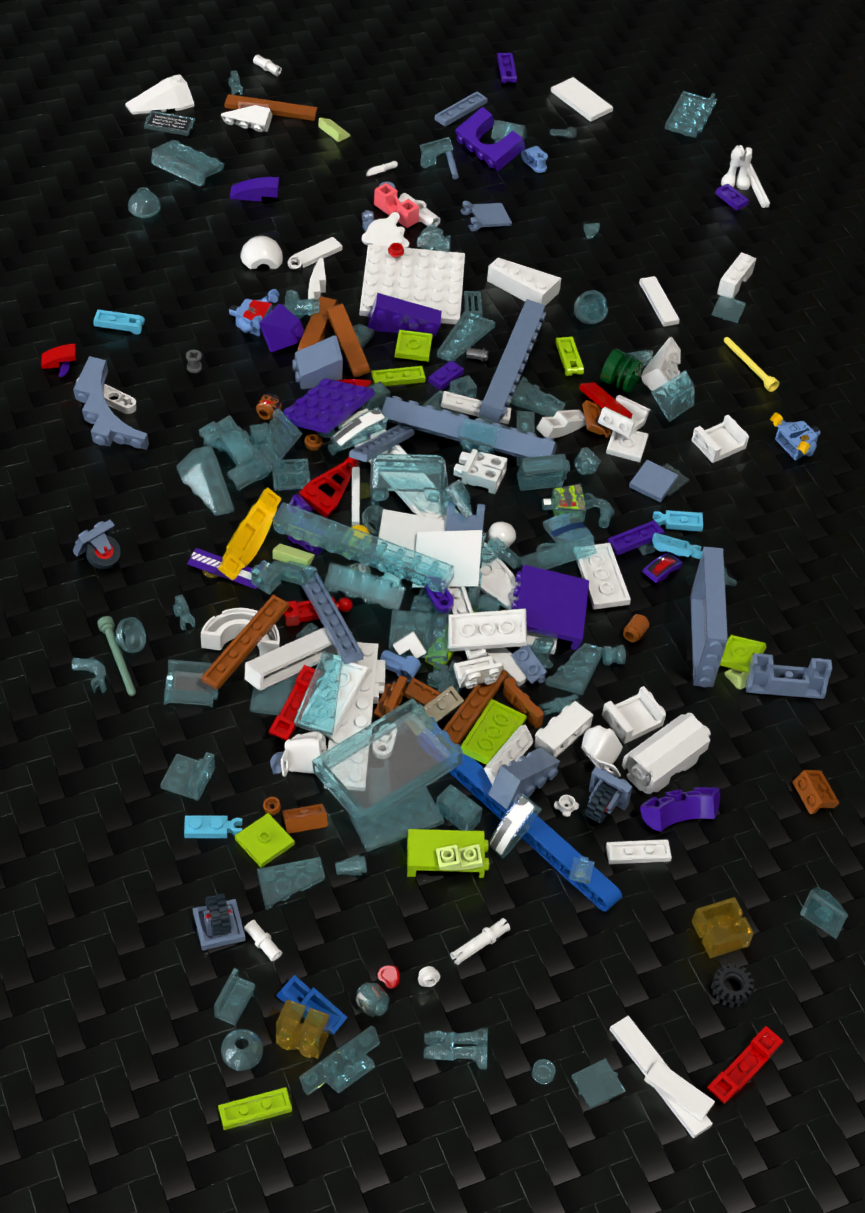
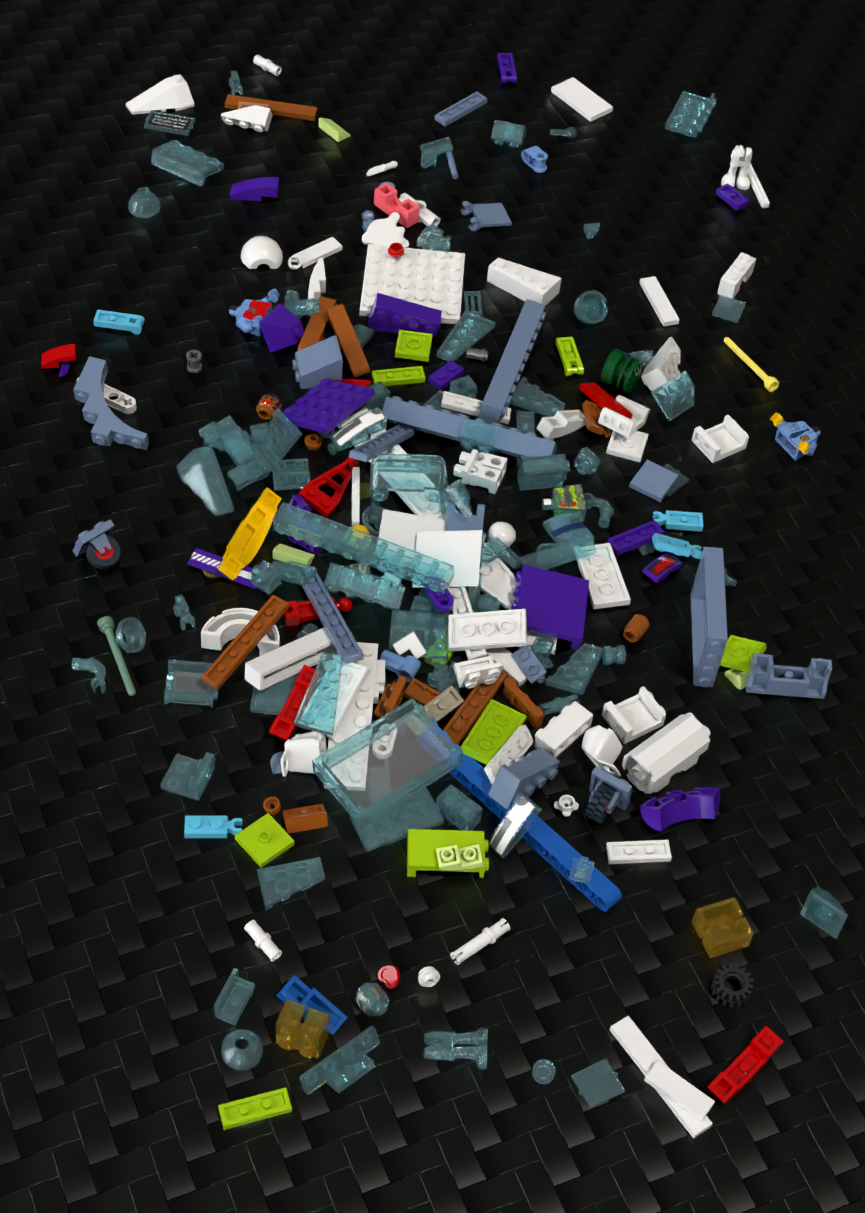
sand blue plate [193,893,245,950] -> none
clear light blue cone [335,854,367,875] -> none
dark purple arch [455,107,525,171] -> none
dark orange bracket [793,770,839,814] -> none

